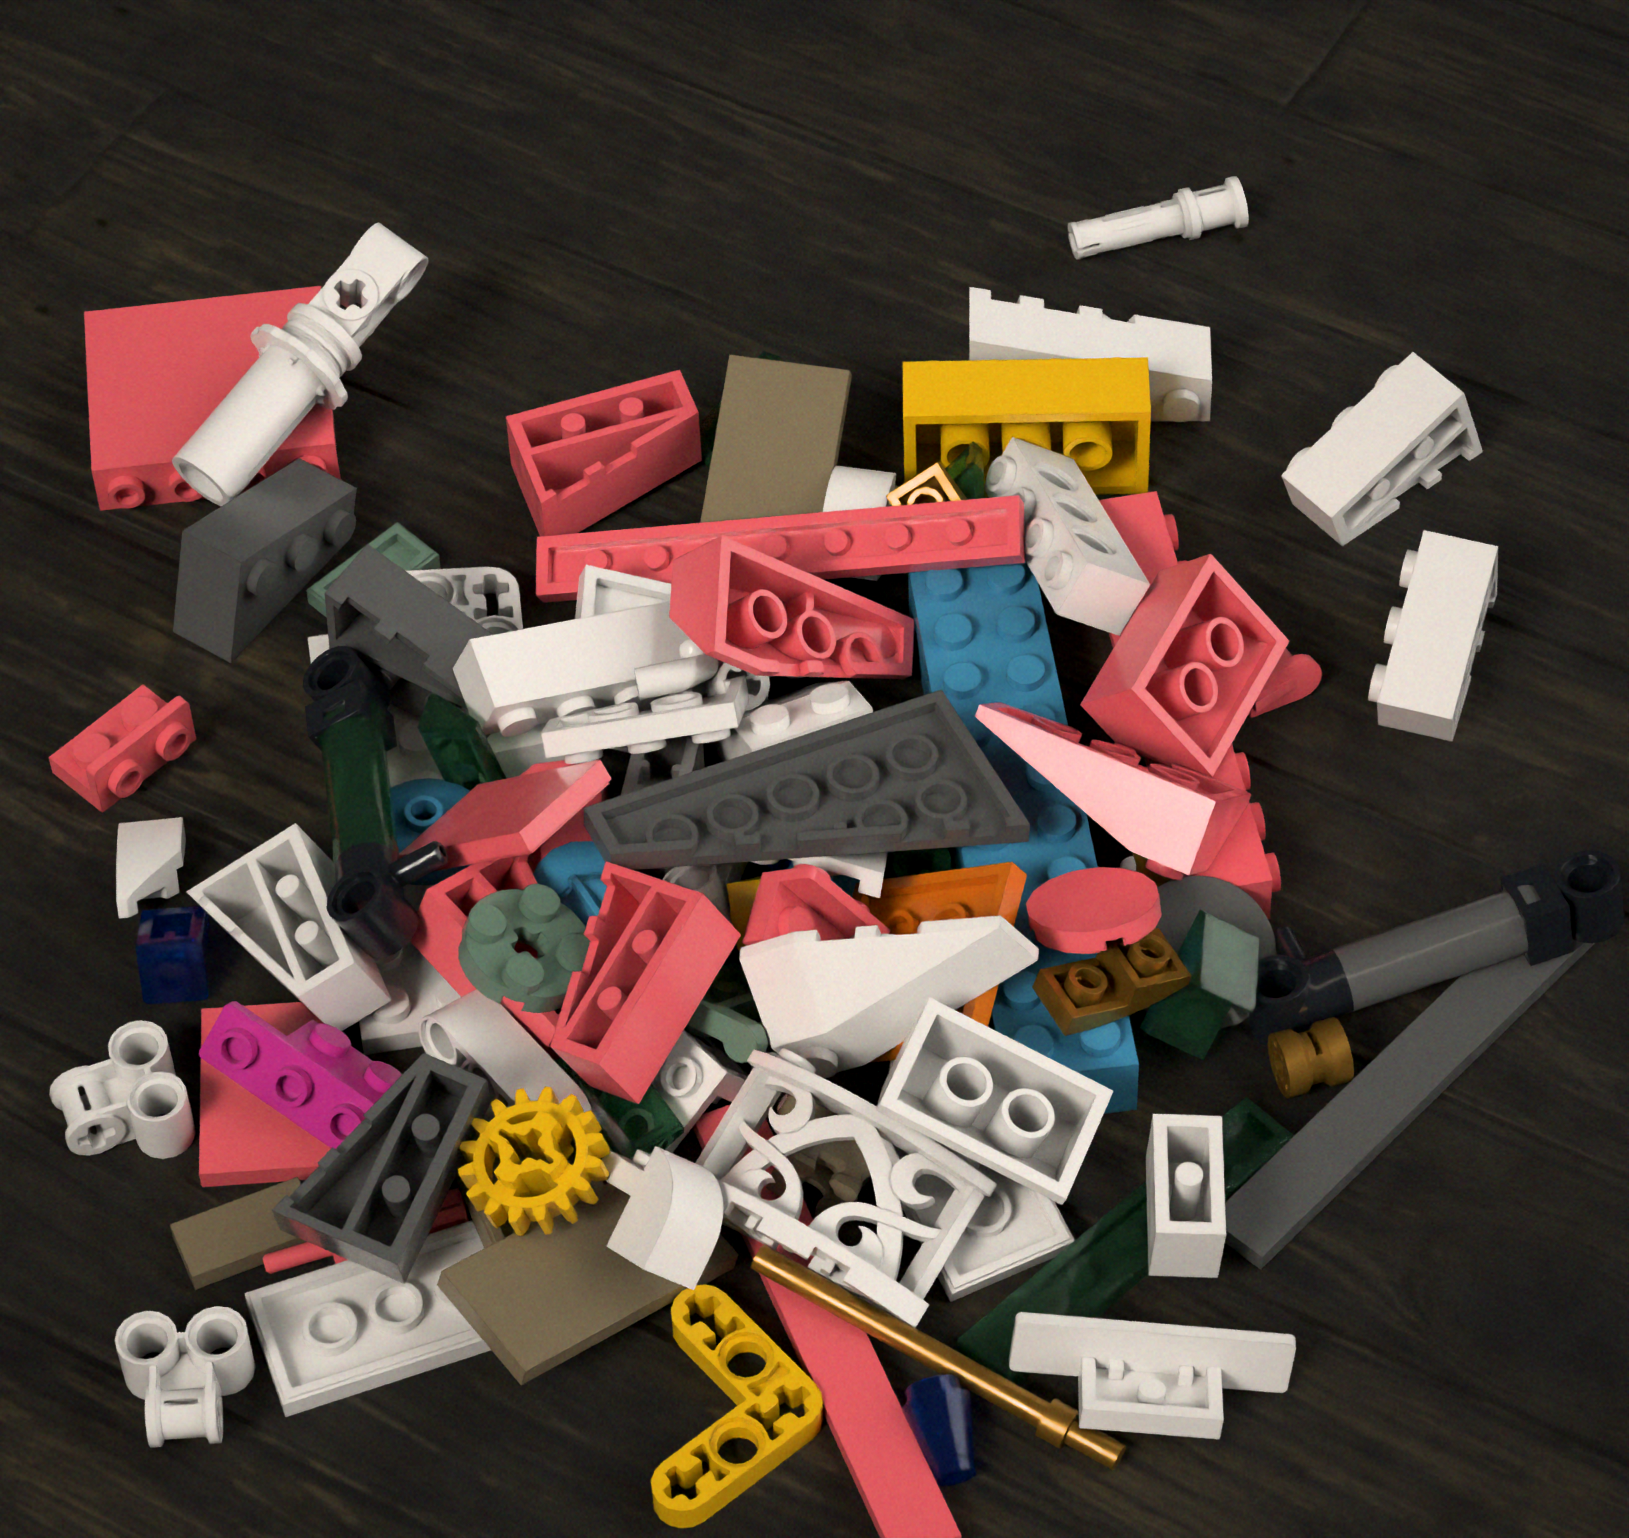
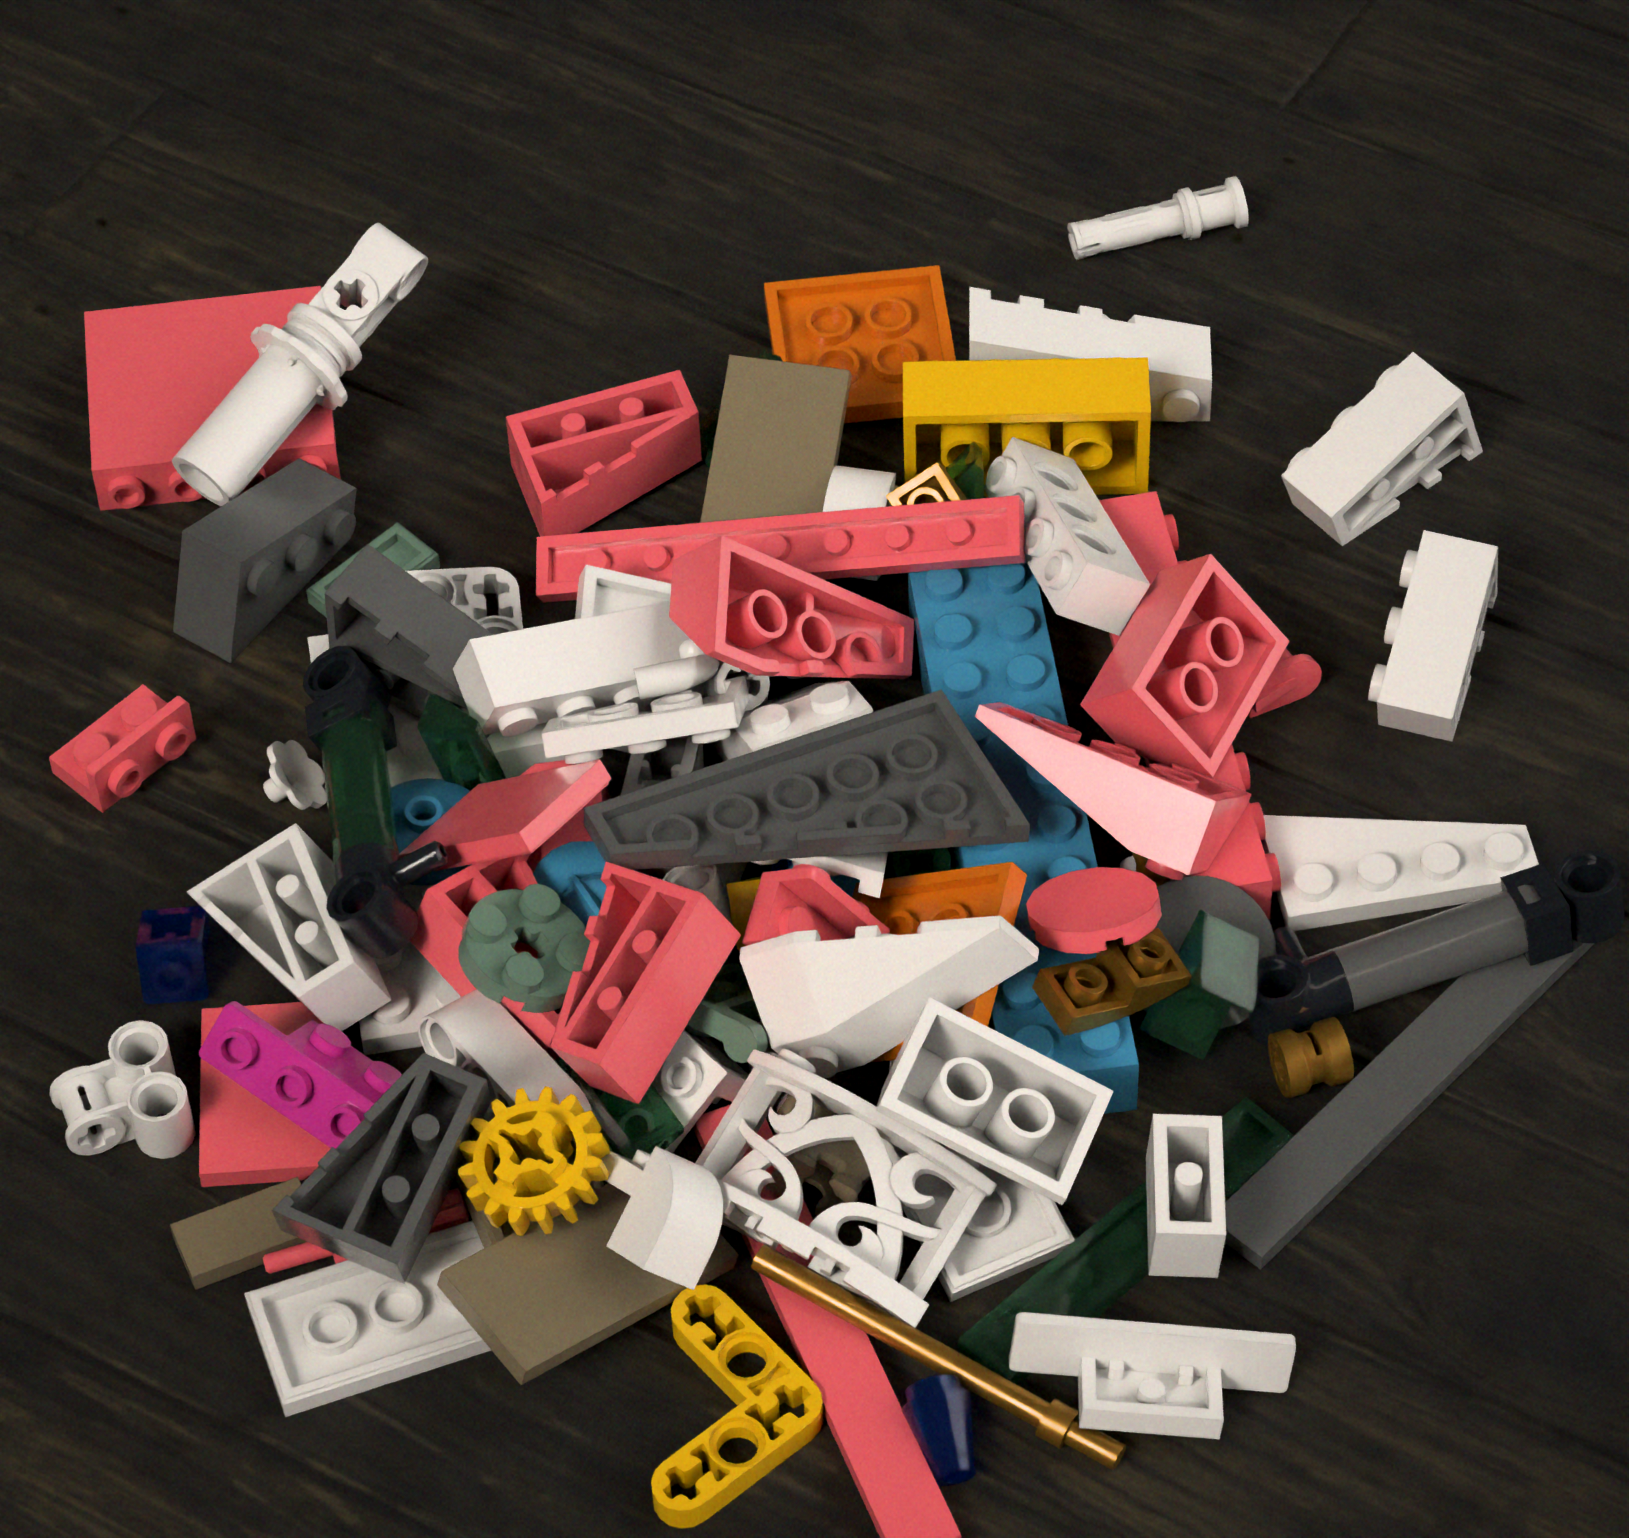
white piece [115,1306,256,1448] -> none
white slope [116,817,186,919] -> none
none -> white plant [263,740,327,810]
none -> orange plate [764,265,956,423]
none -> white wing [1261,815,1539,931]

